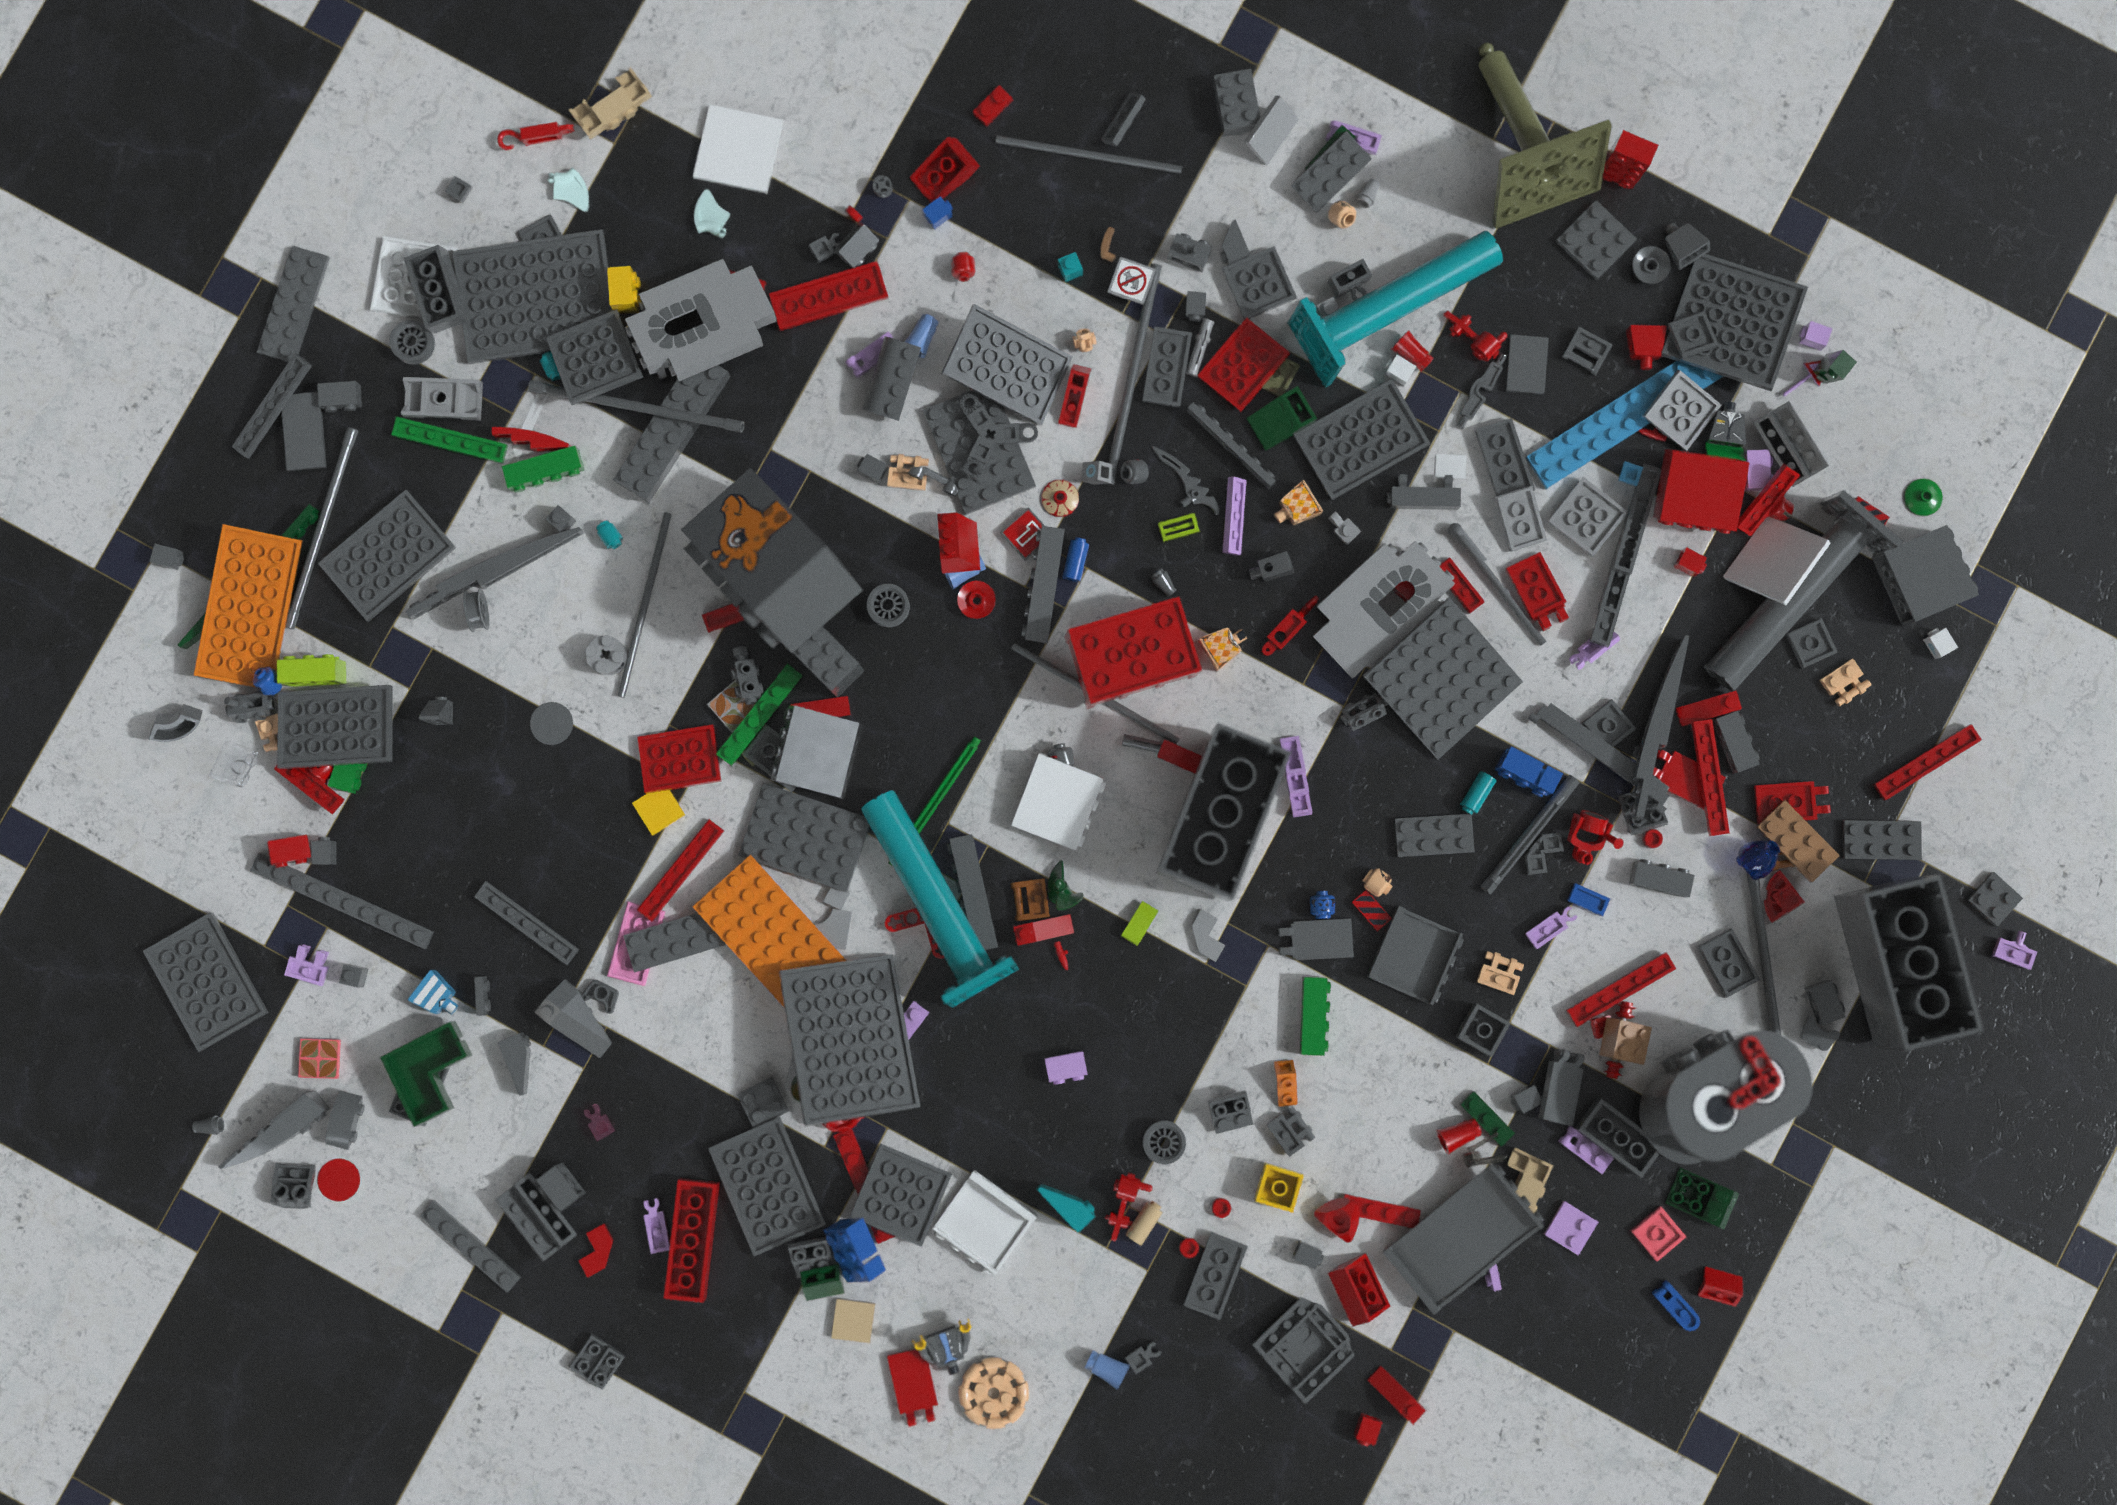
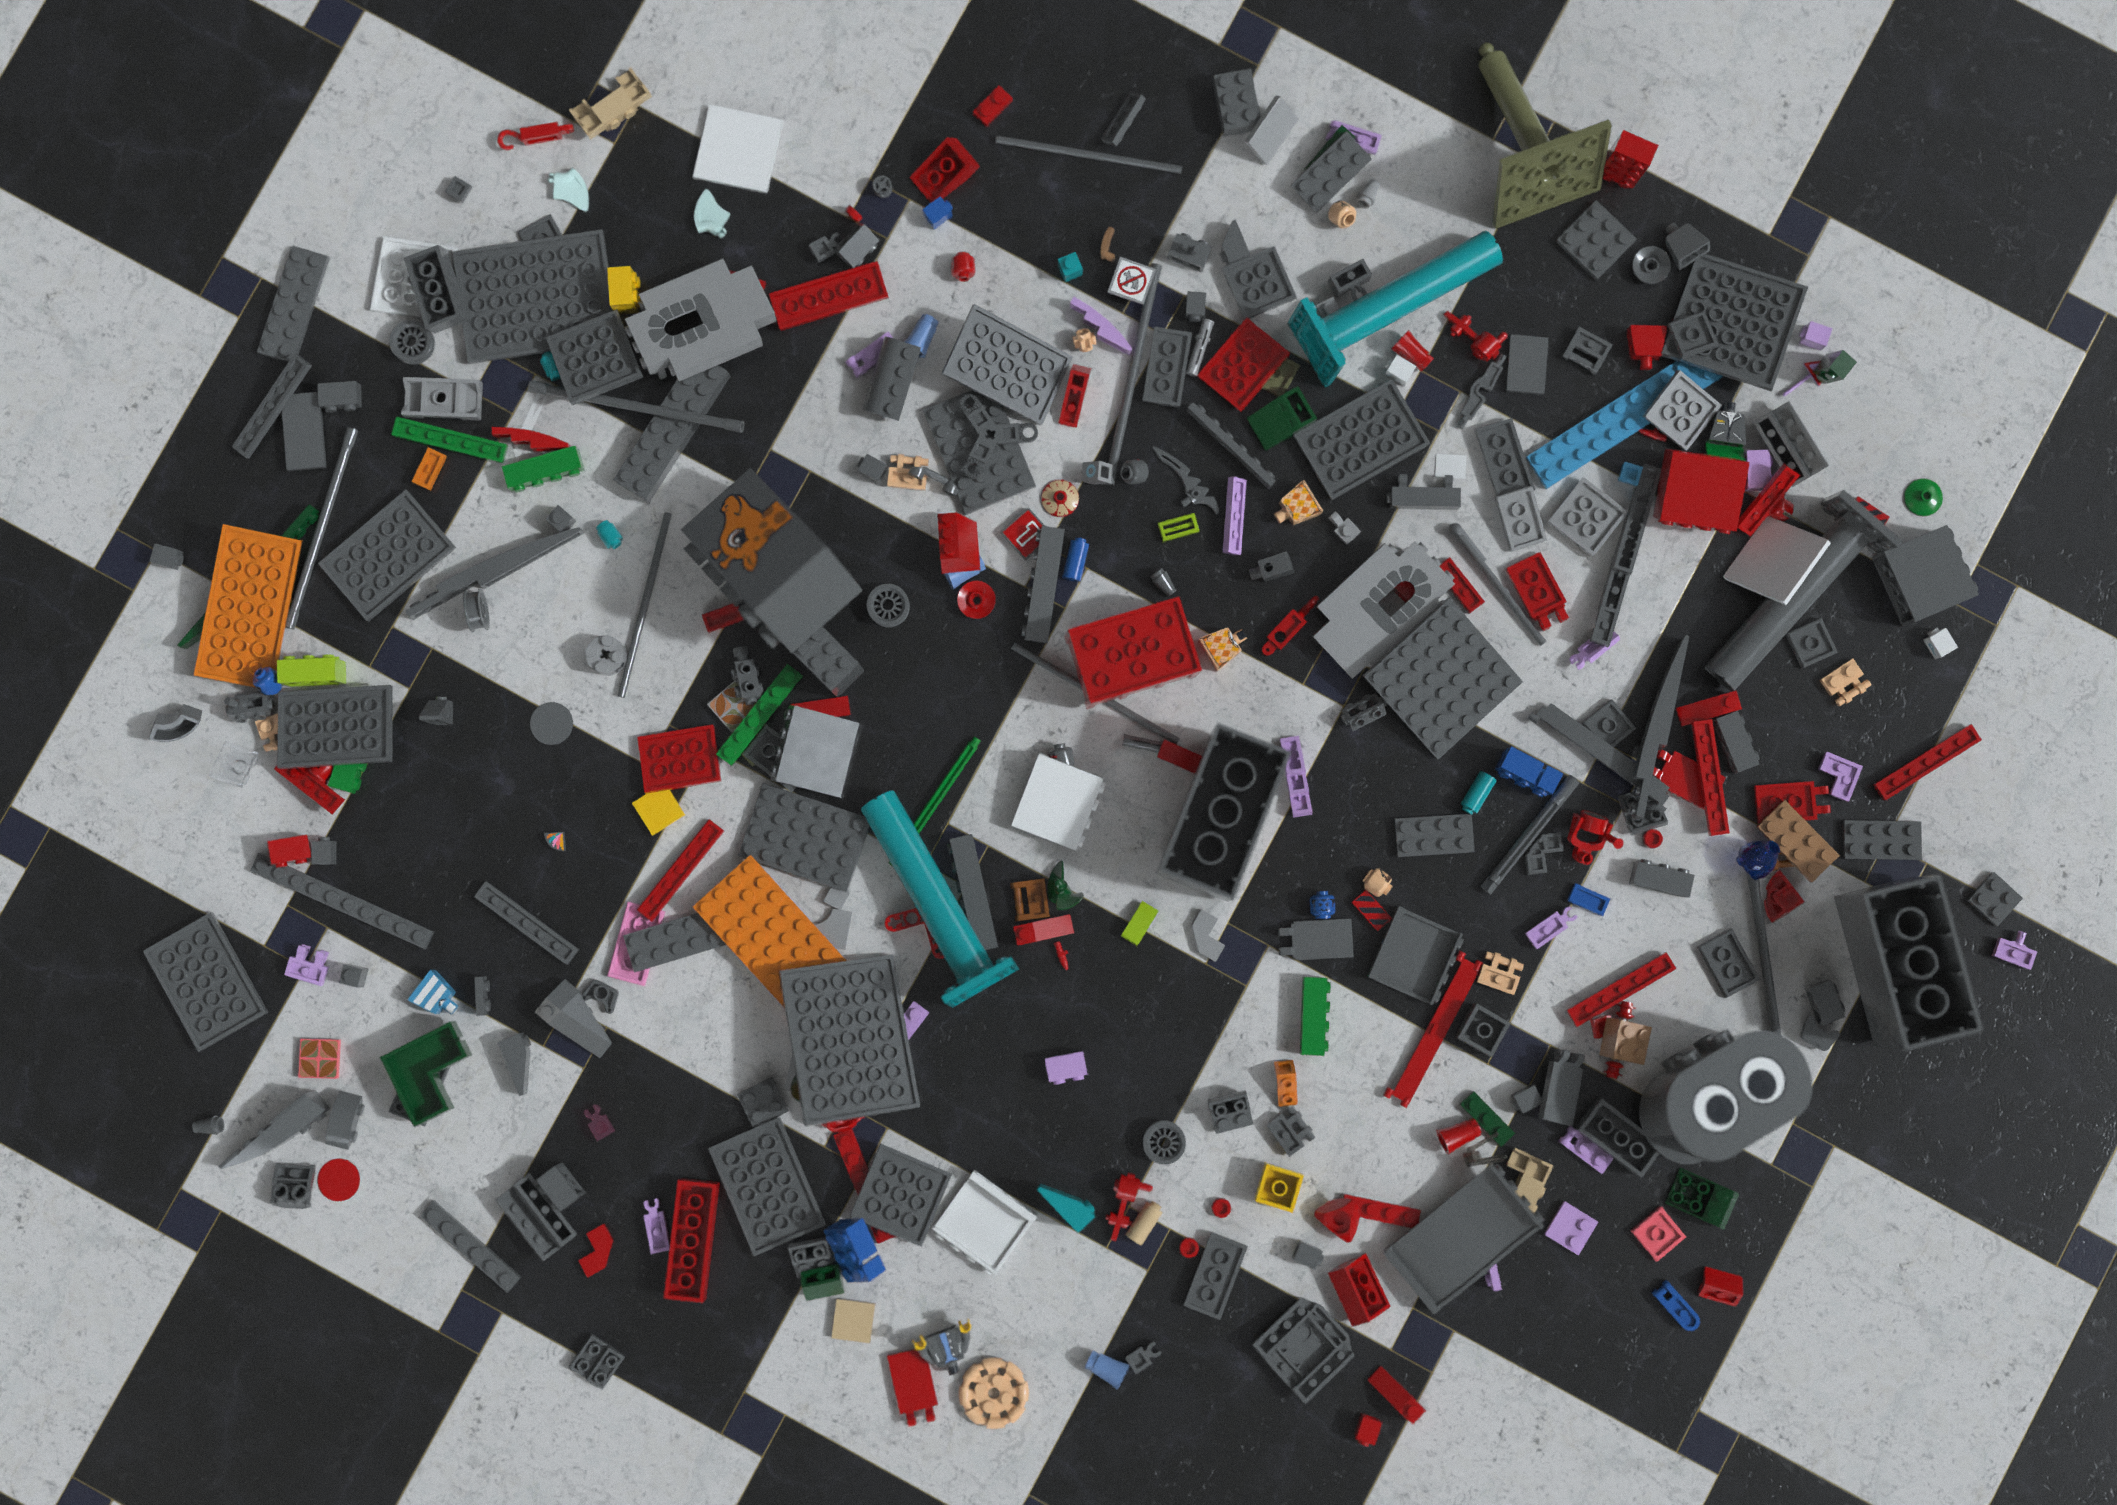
red brick [1674,547,1707,577] -> none
red beam [1728,1036,1781,1109] -> none
none -> orange plate [412,448,447,491]
none -> tile [544,832,566,851]
none -> lavender slope [1070,297,1132,356]
none -> red piece [1383,950,1483,1108]
none -> lavender plate [1818,752,1863,802]

